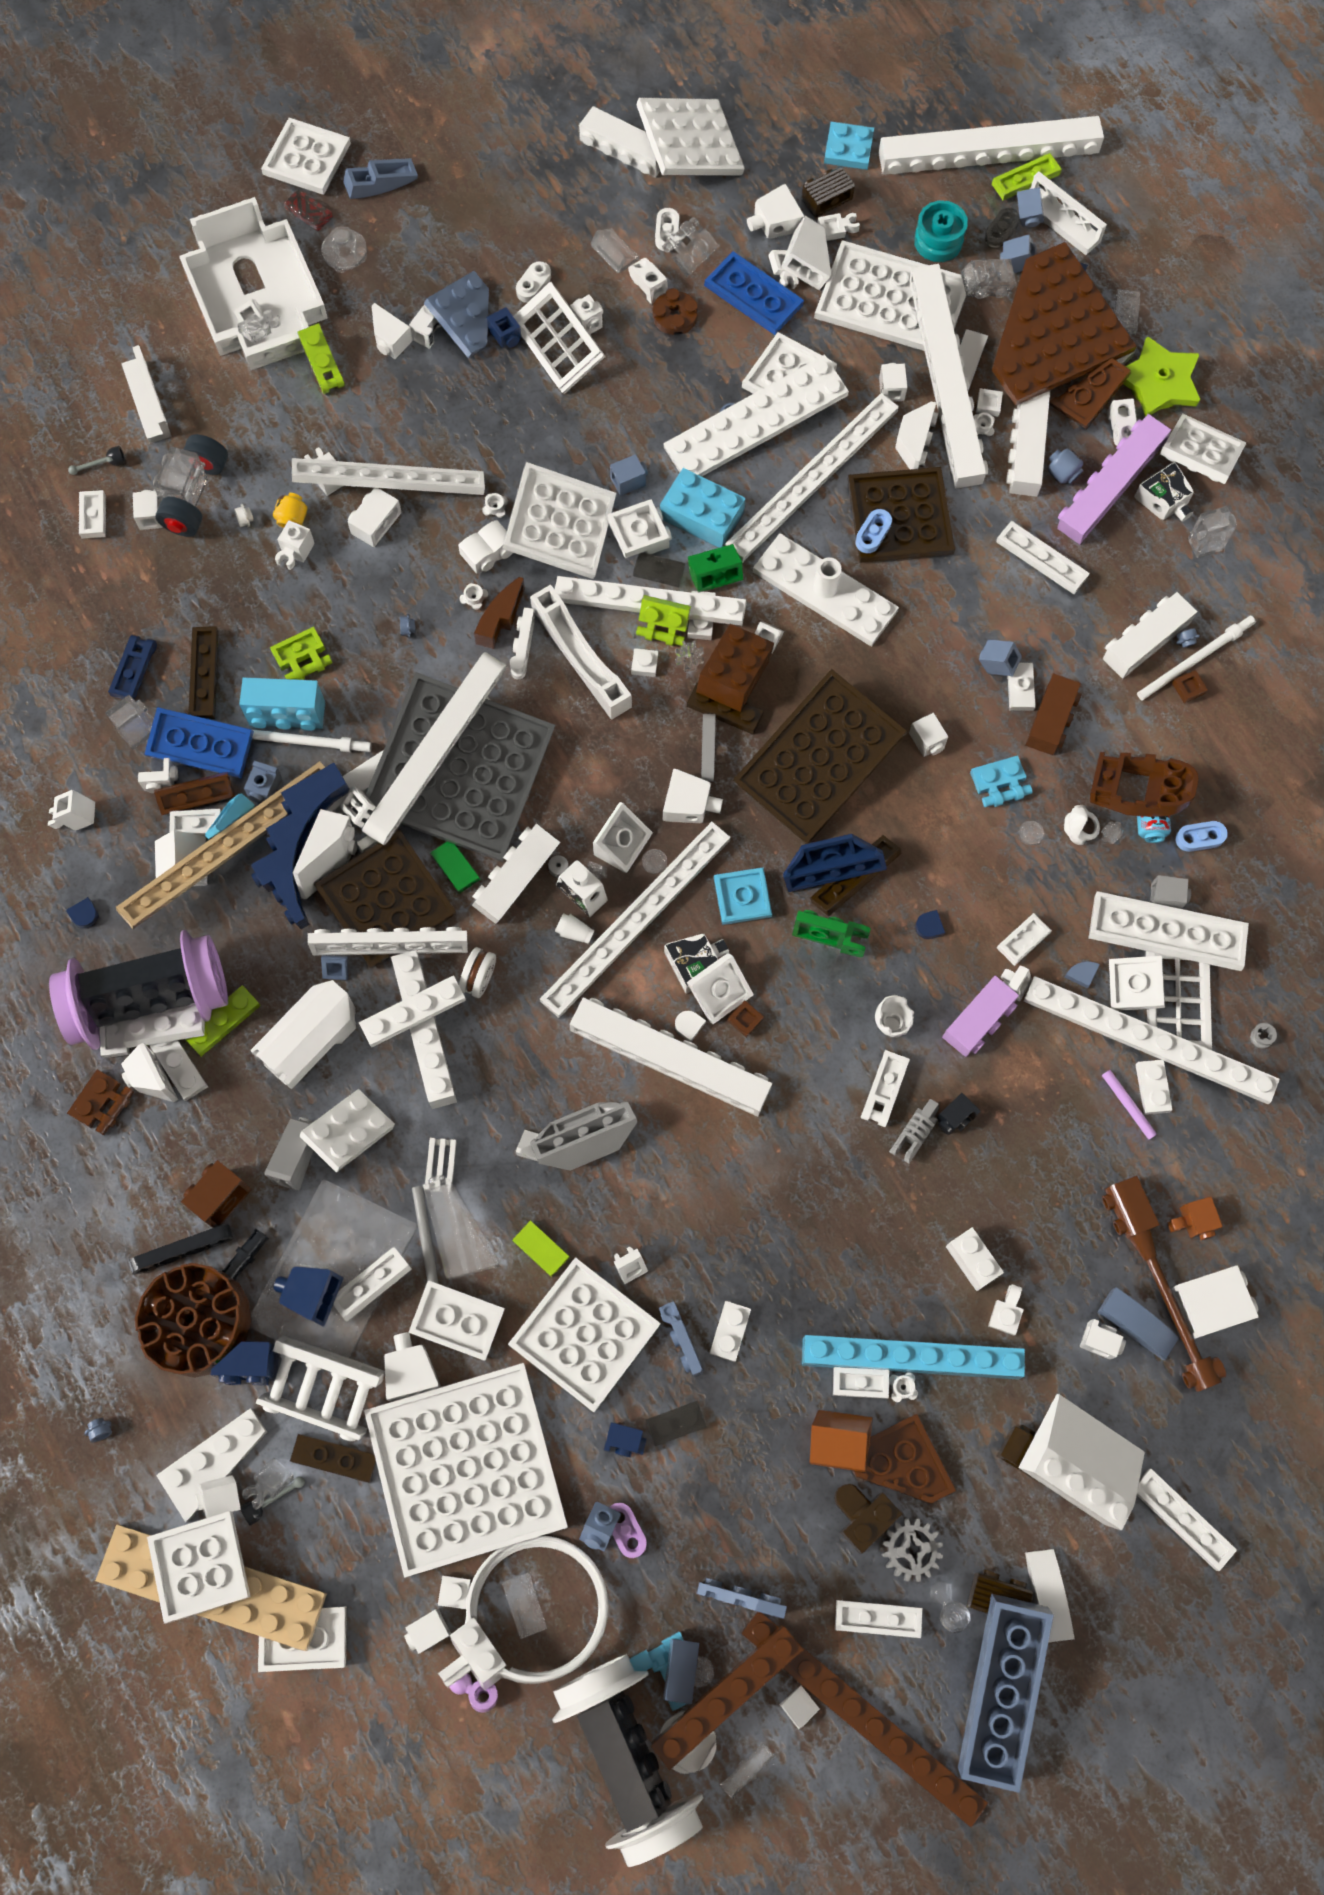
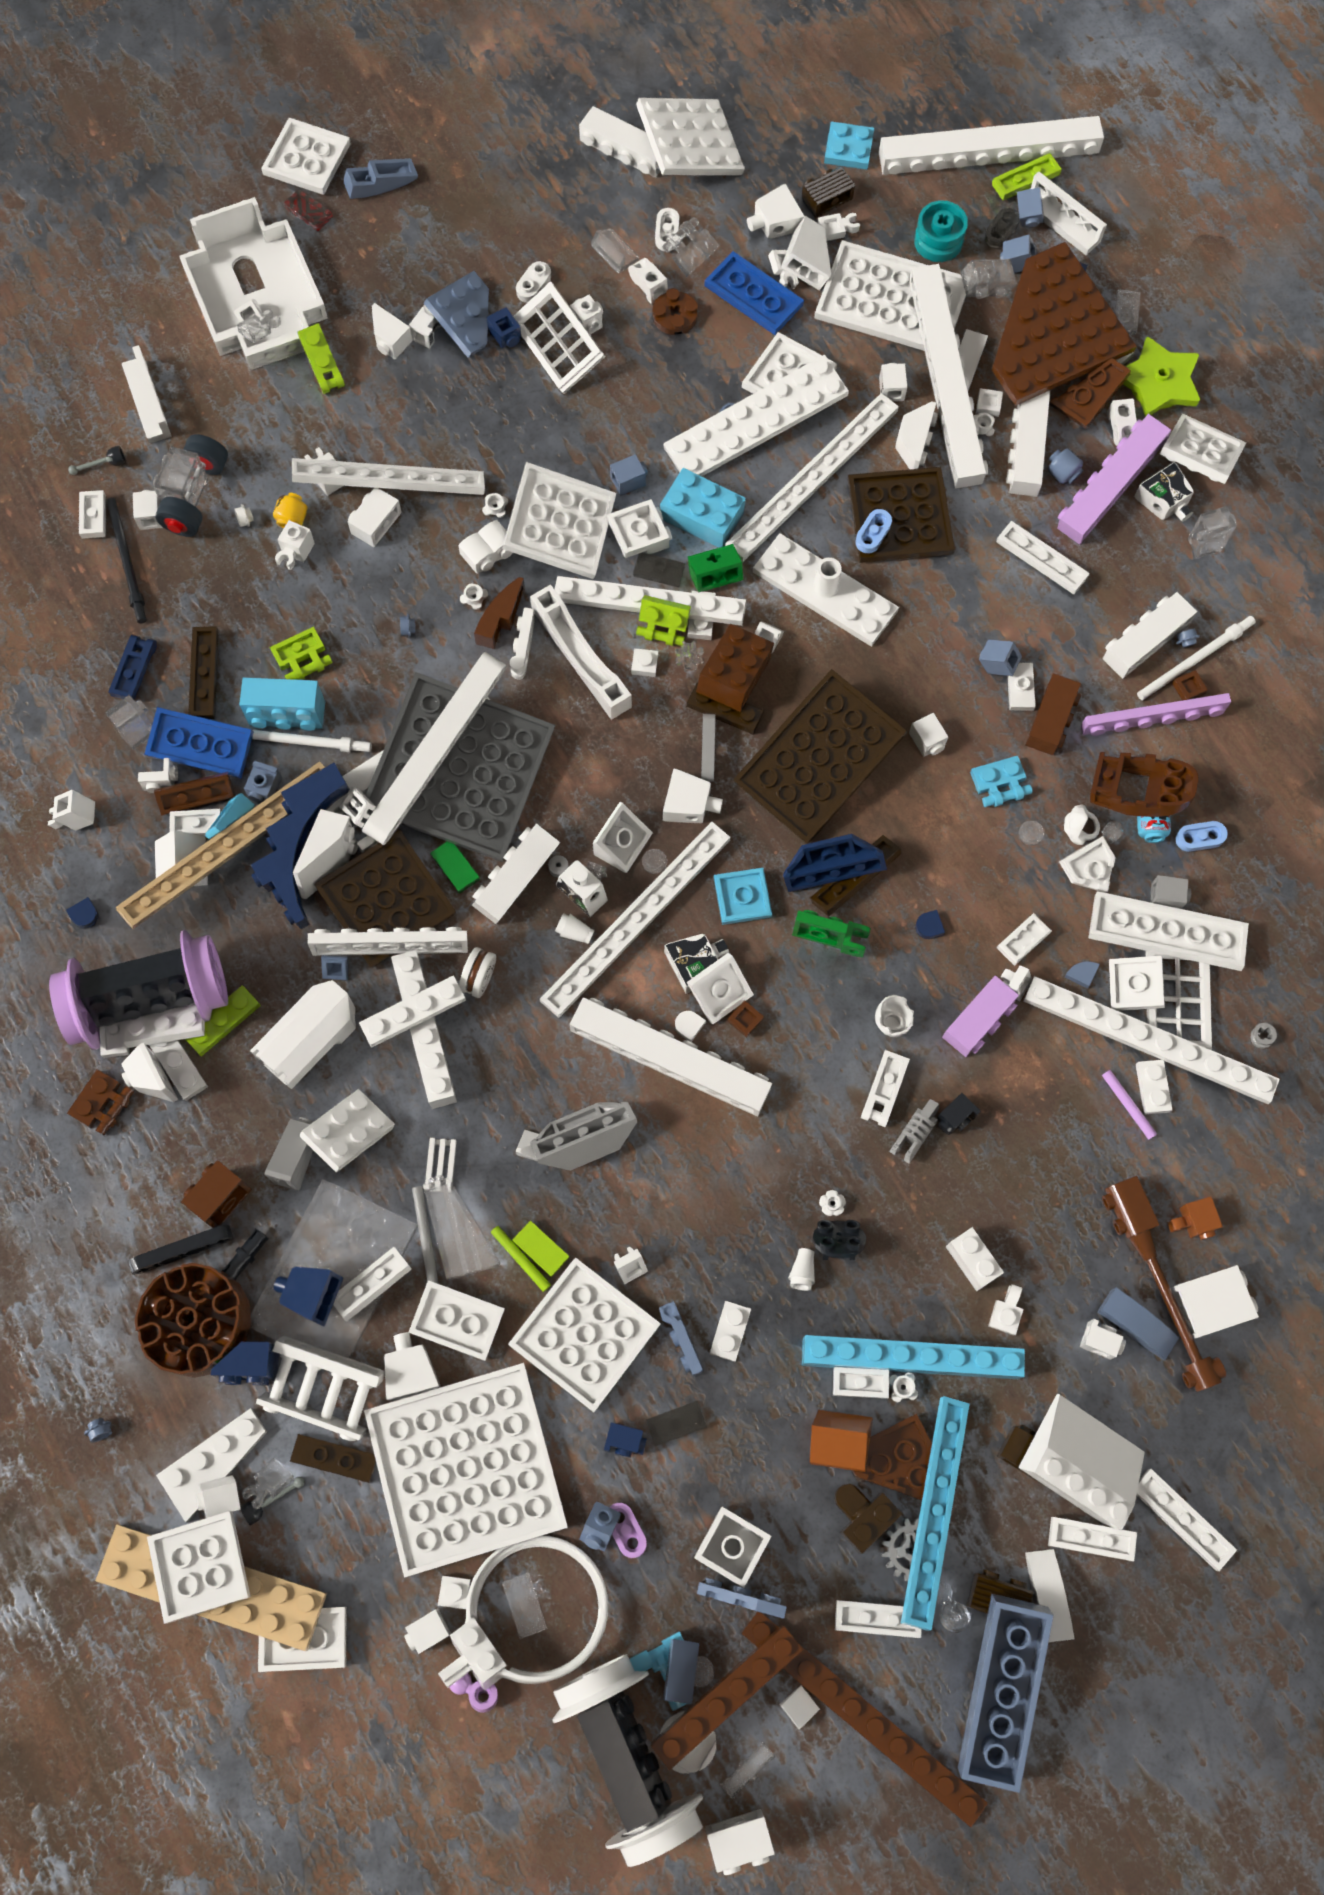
clear plate [321,226,367,273] -> none
none -> black bar [106,498,147,624]
none -> lime bar [490,1226,551,1292]
none -> white brick [694,1507,771,1588]
none -> white brick [705,1809,775,1875]
none -> white cone [788,1248,815,1291]
none -> black plate [813,1220,866,1260]
none -> white plate [819,1190,846,1216]
none -> medium azure plate [901,1396,970,1631]
none -> white plate [1048,1517,1137,1561]
none -> white plate [1059,836,1116,893]
none -> lavender plate [1080,693,1231,736]

